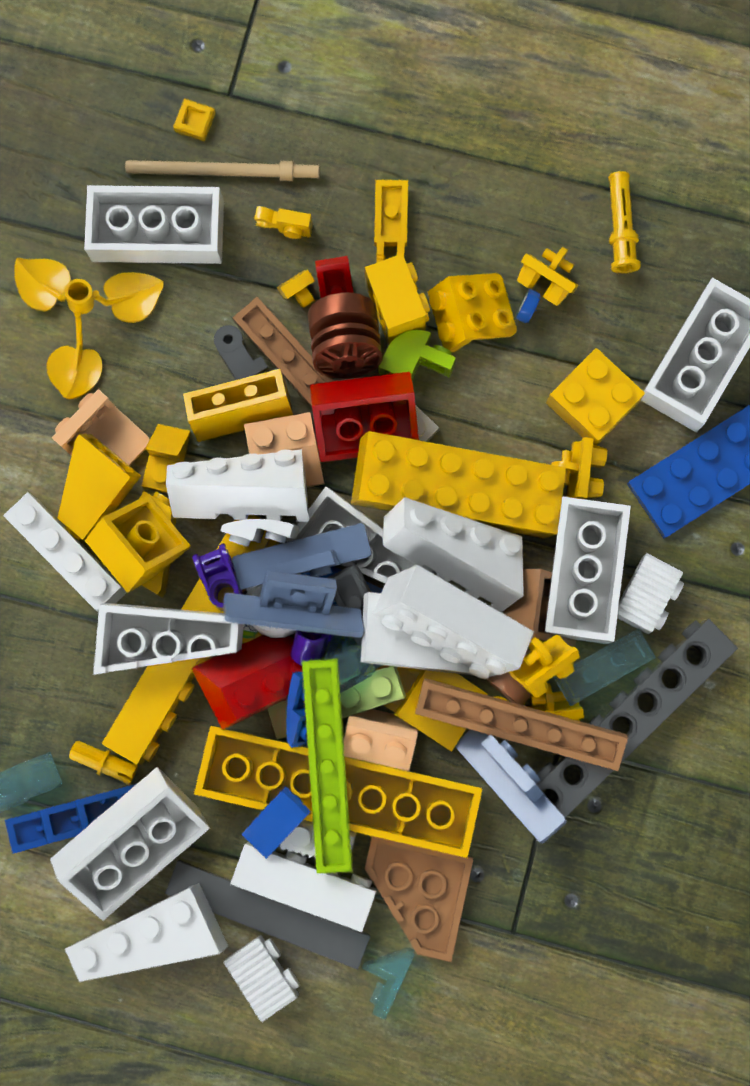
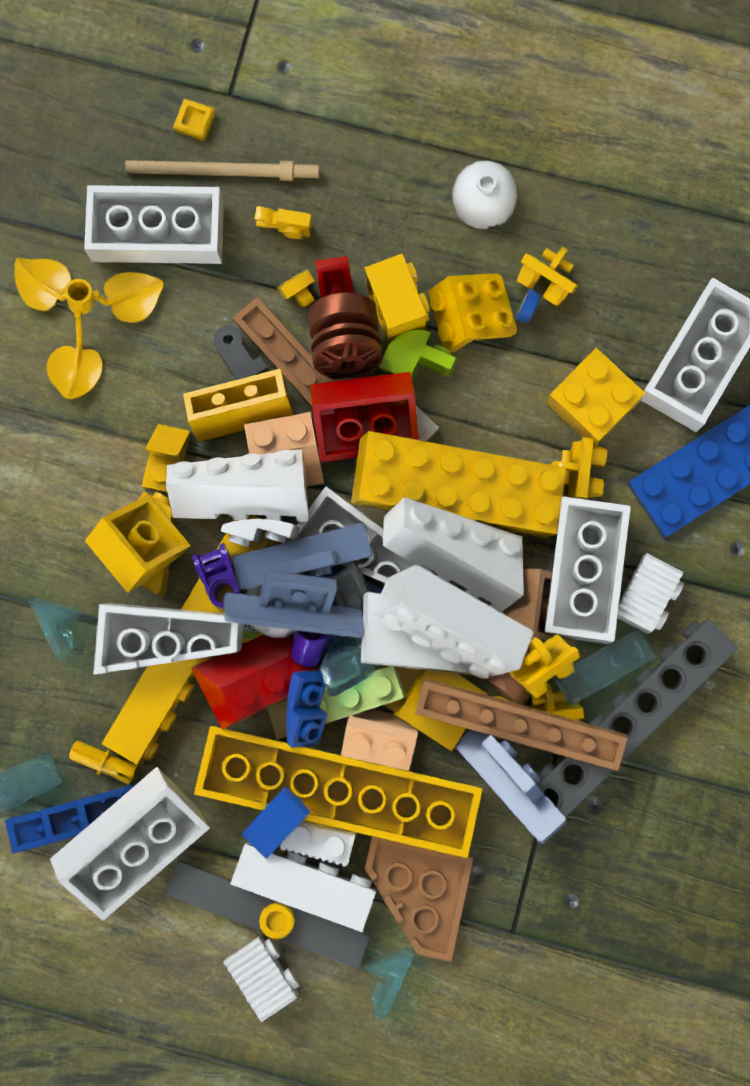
white brick [3,492,127,612] -> none
light nougat bracket [52,389,150,466] -> none
yellow slope [57,434,141,540] -> none
white wedge [65,883,228,982] -> none
lime tile [302,658,352,874] -> none
yellow hinge [374,180,408,263] -> none
yellow pin [608,171,641,273] -> none
none -> clear light blue slope [28,597,85,663]
none -> yellow tile [259,902,295,939]
none -> white cylinder [452,160,517,229]

